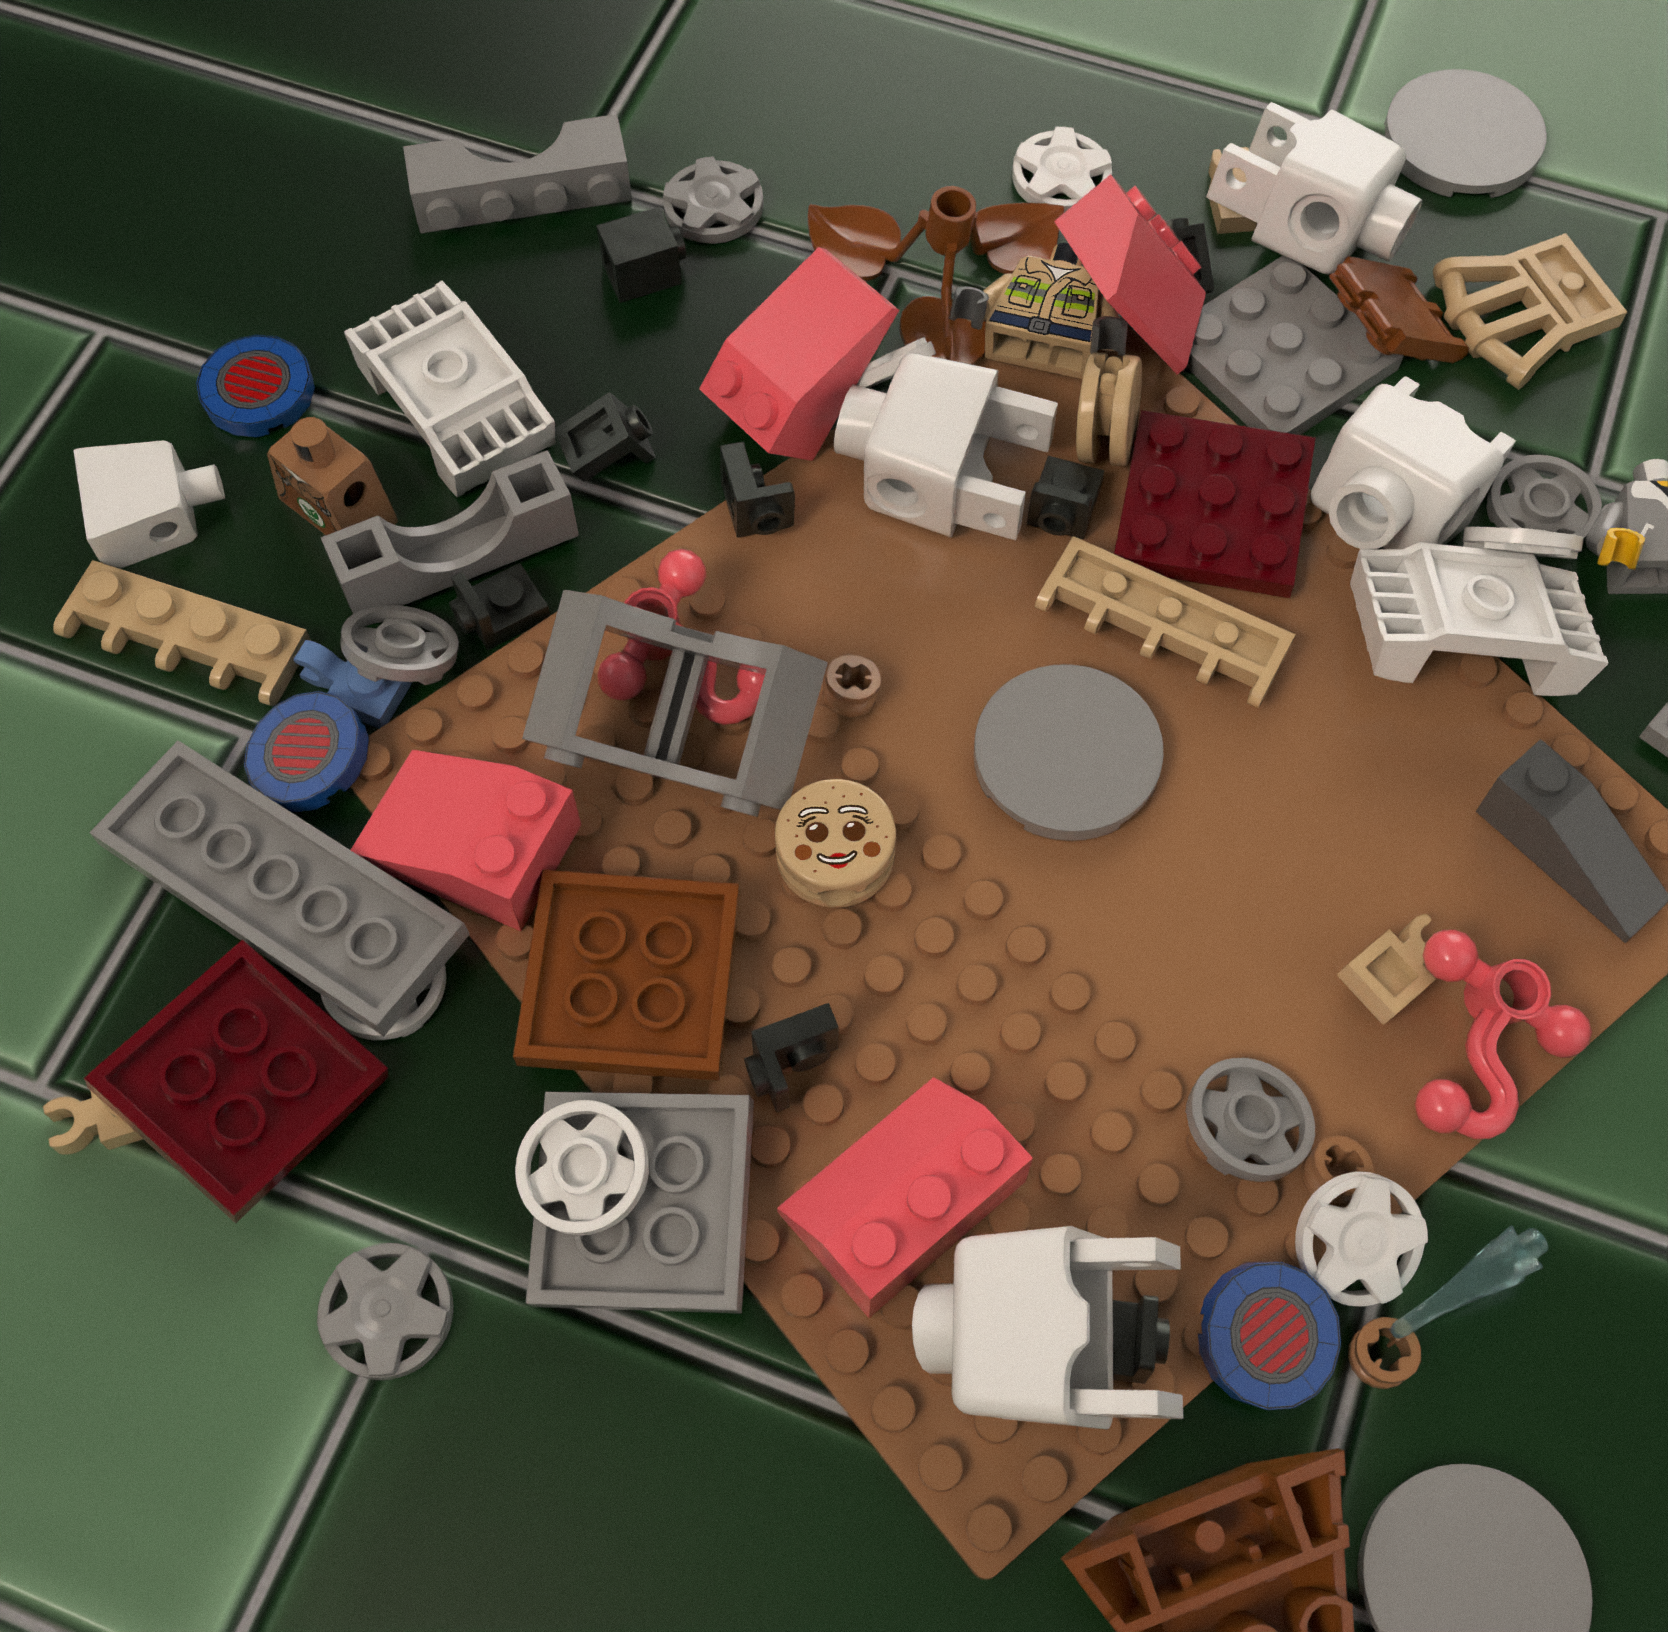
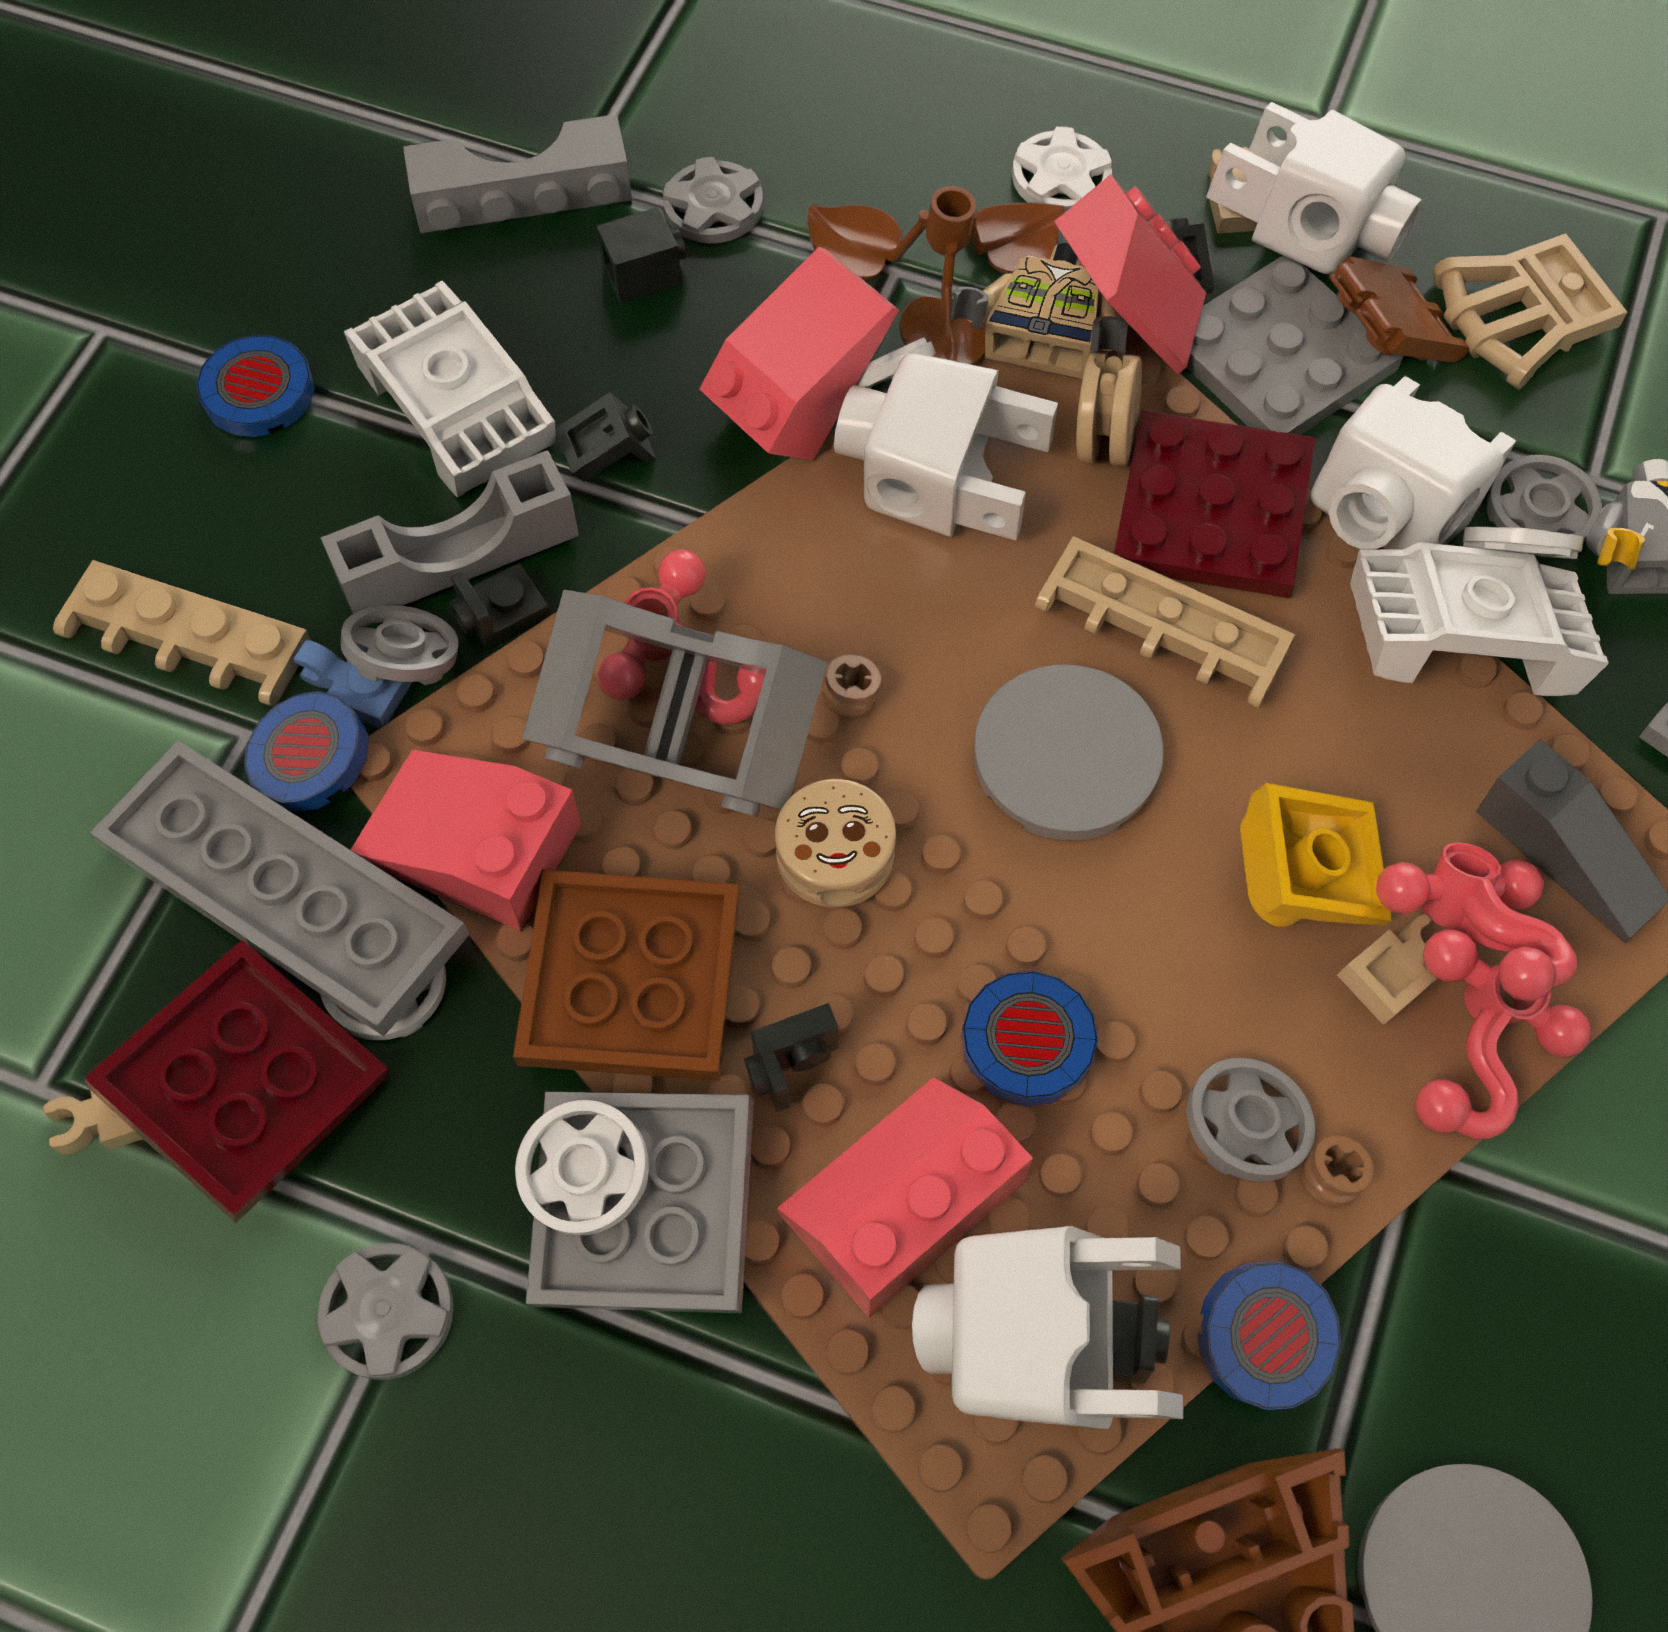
white torso [74,440,225,569] -> none
medium nougat torso [267,417,398,535] -> none
pearl dark grey bracket [720,442,795,538] -> none
pearl dark grey bracket [1027,455,1104,539] -> none
white wheel [1295,1172,1428,1306] -> none
medium nougat bush [1348,1317,1421,1389] -> none
light grey tile [1384,69,1547,198] -> none
clear light blue piece [1390,1225,1548,1339] -> none
none -> tile [961,971,1098,1106]
none -> yellow slope [1240,783,1392,927]
none -> coral piece [1376,842,1578,1002]

